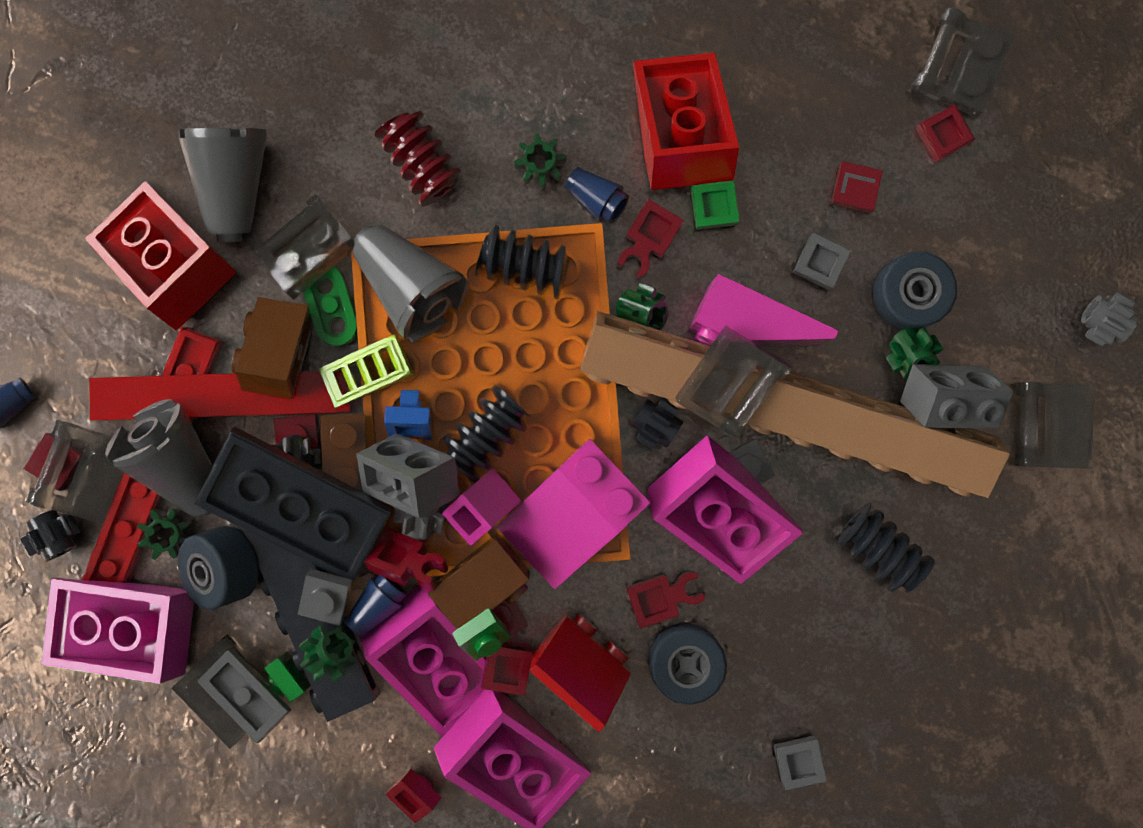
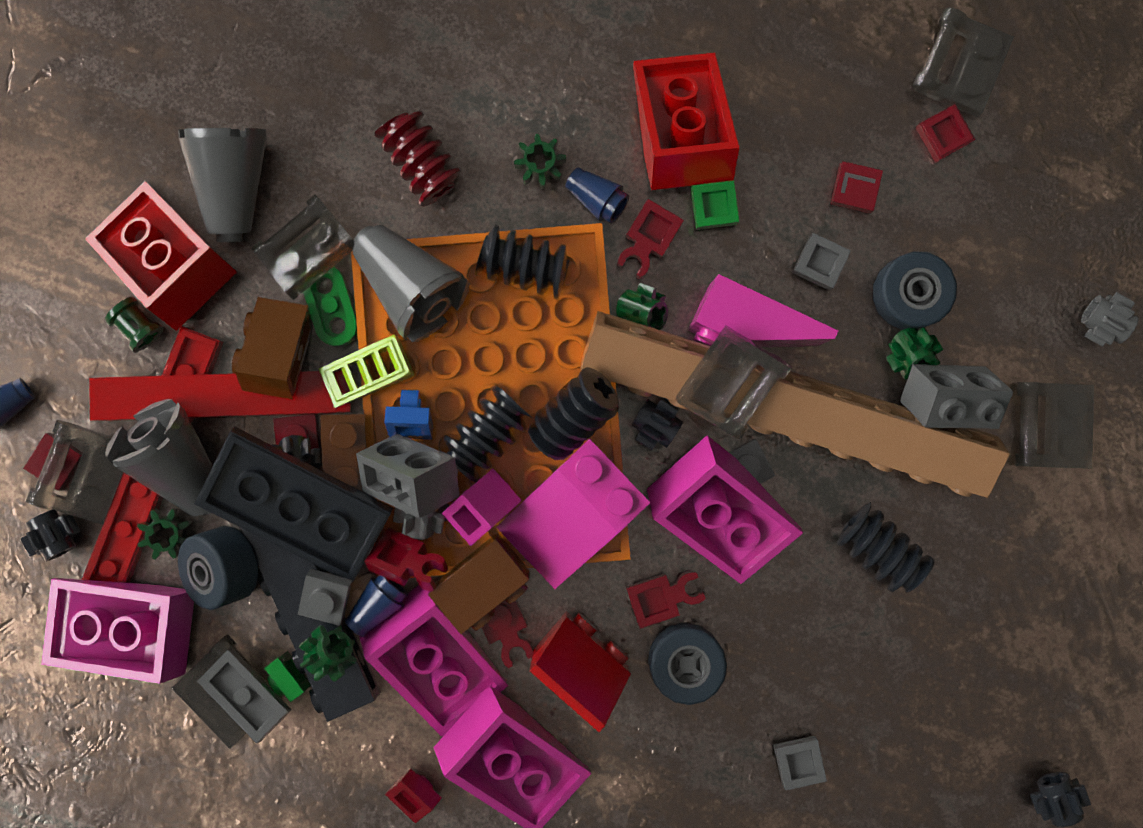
green plate [452,608,512,661] -> none
dark red plate [481,647,532,696] -> none
none -> dark green bush [104,296,163,353]
none -> black piece [528,367,619,460]
none -> black gear [1030,772,1091,827]

